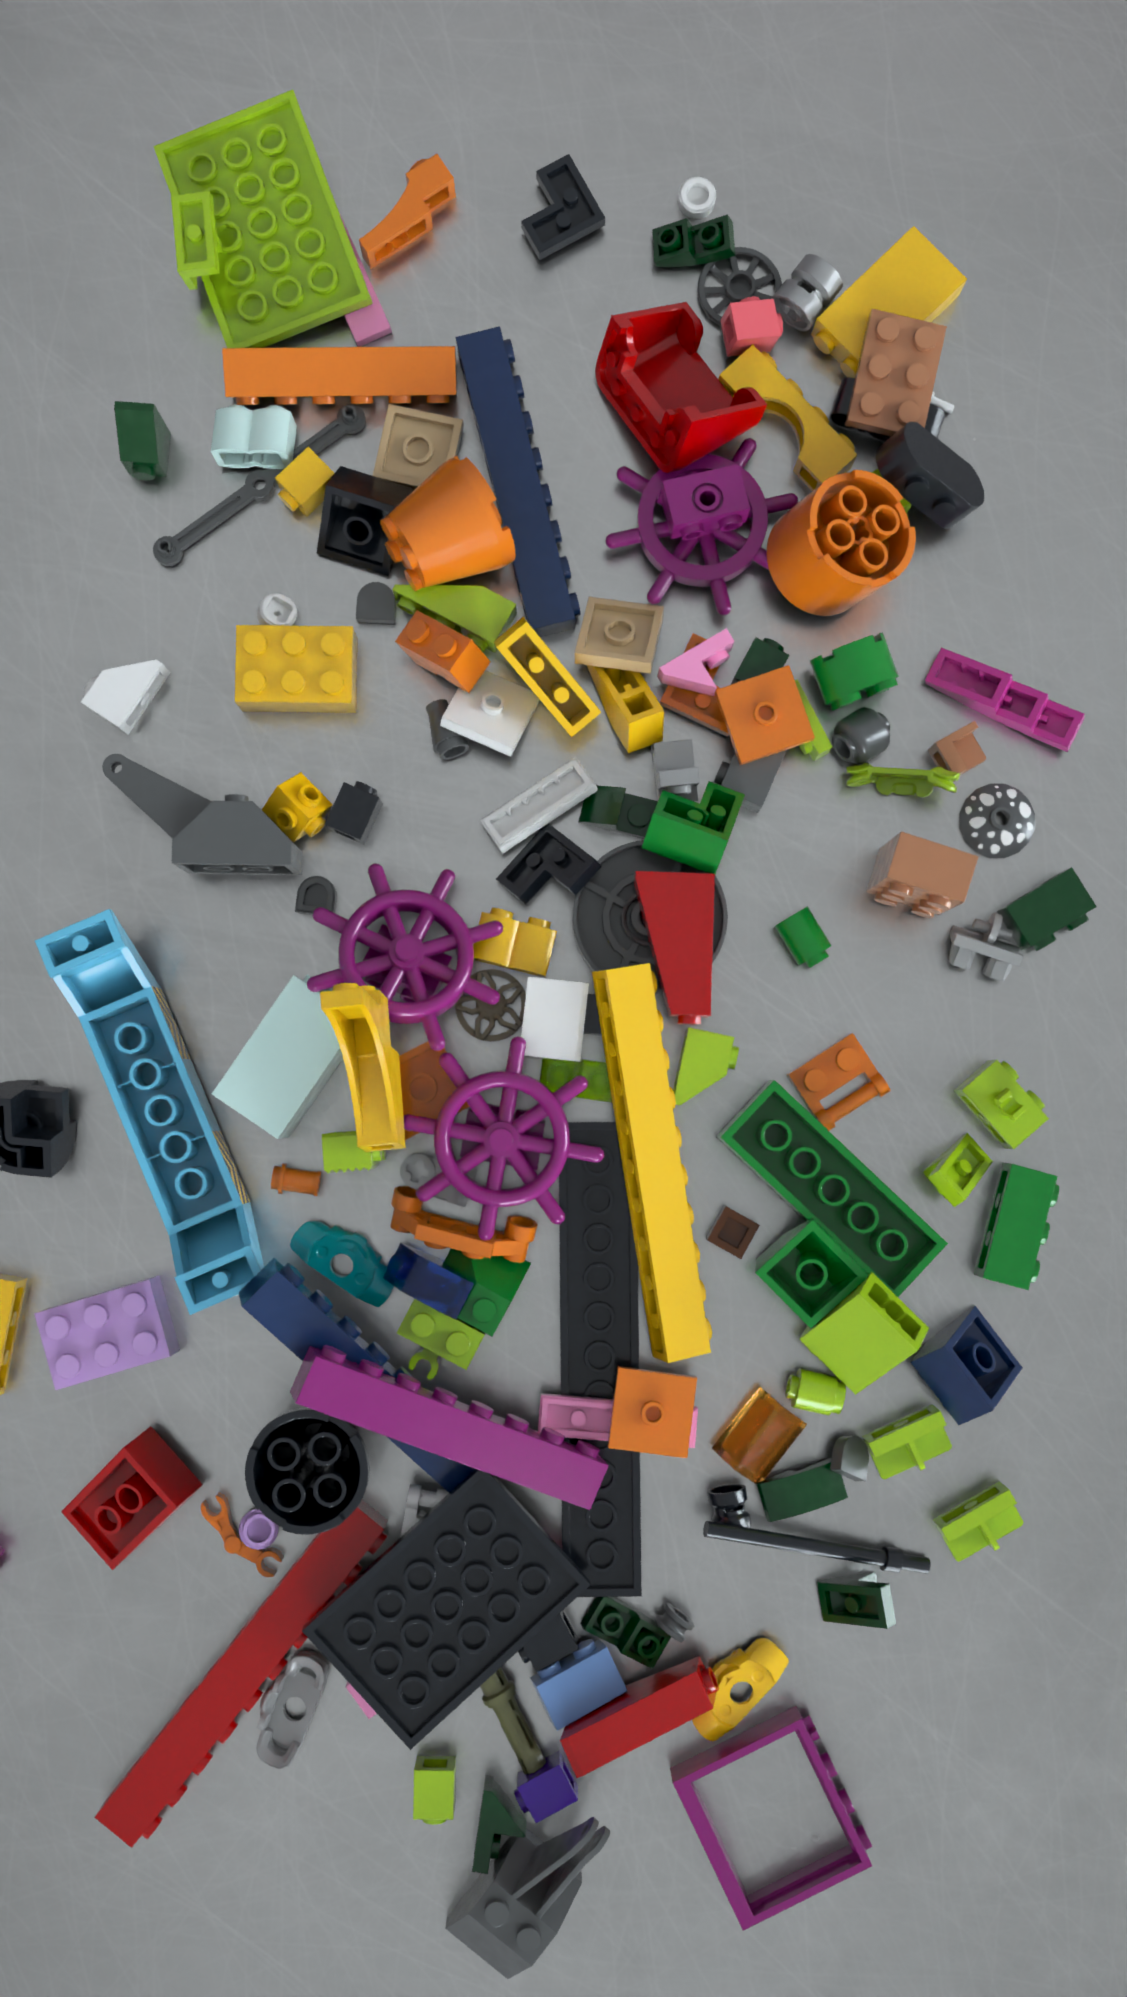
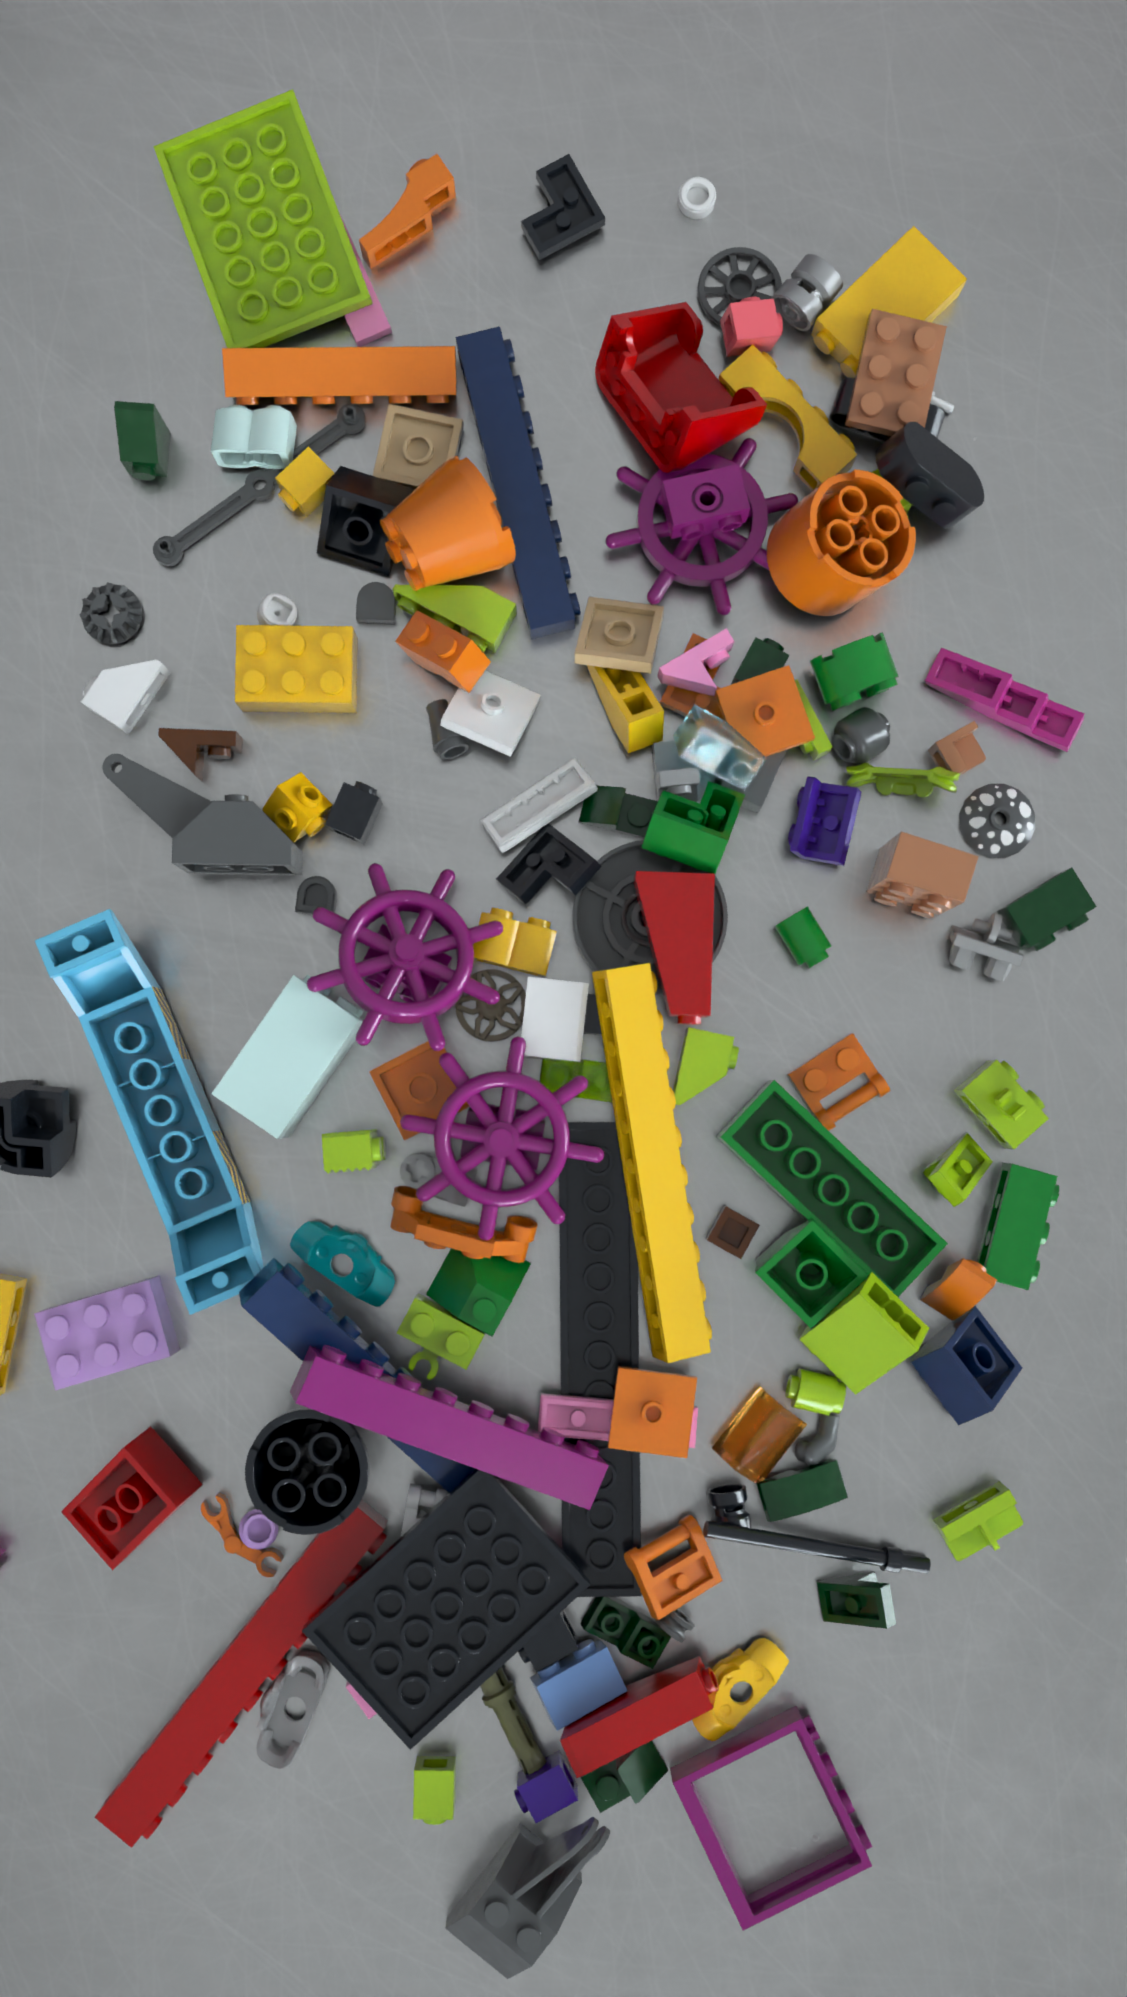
lime panel [171,191,223,290] -> none
orange pin [271,1163,321,1196] -> none
yellow arch [320,983,406,1152] -> none
clear blue slope [383,1243,474,1320] -> none
dark green slope [472,1775,526,1874] -> none
yellow brick [494,617,601,737] -> none
dark green slope [652,214,735,267] -> none
dark grey tile [830,1436,869,1481] -> none
lime panel [862,1404,952,1479] -> none
none -> dark grey gear [79,582,142,644]
none -> reddish brown slope [158,728,243,781]
none -> dark green slope [581,1740,668,1813]
none -> orange plate [624,1515,723,1620]
none -> clear light blue slope [673,704,767,791]
none -> dark purple bracket [788,776,862,866]
none -> dark grey arm [795,1413,840,1466]
none -> orange slope [920,1258,997,1321]

